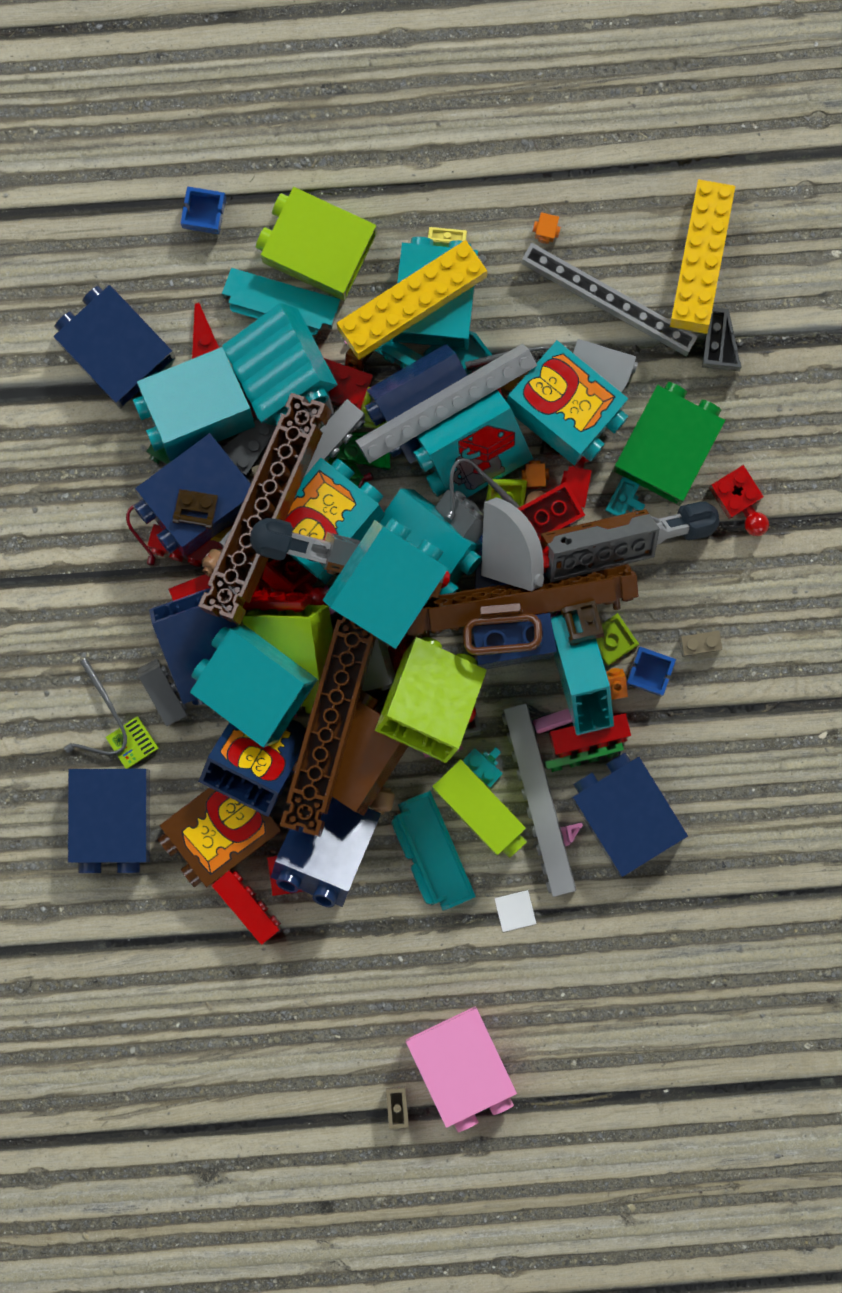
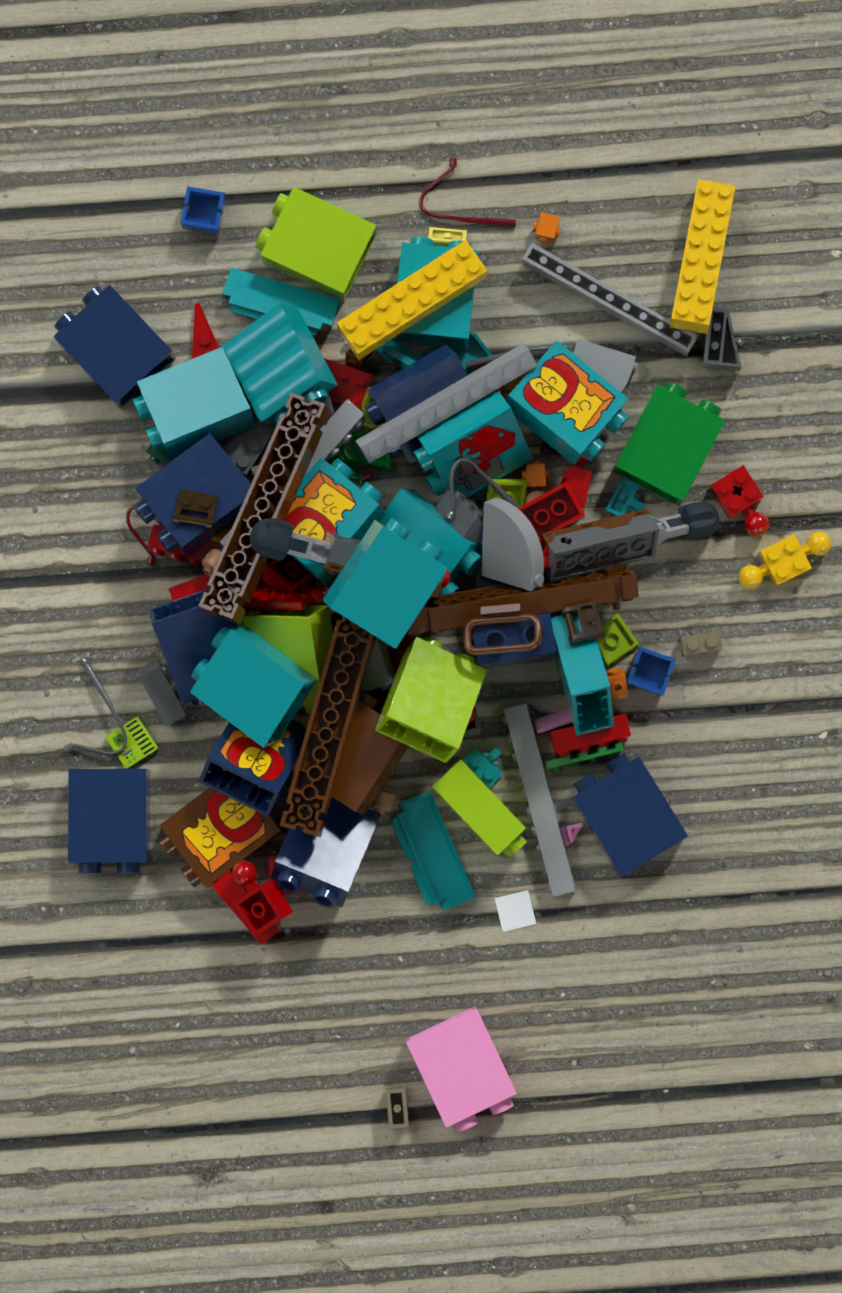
none -> red brick [232,861,293,936]
none -> dark red piece [419,158,516,227]
none -> yellow brick [738,531,831,589]

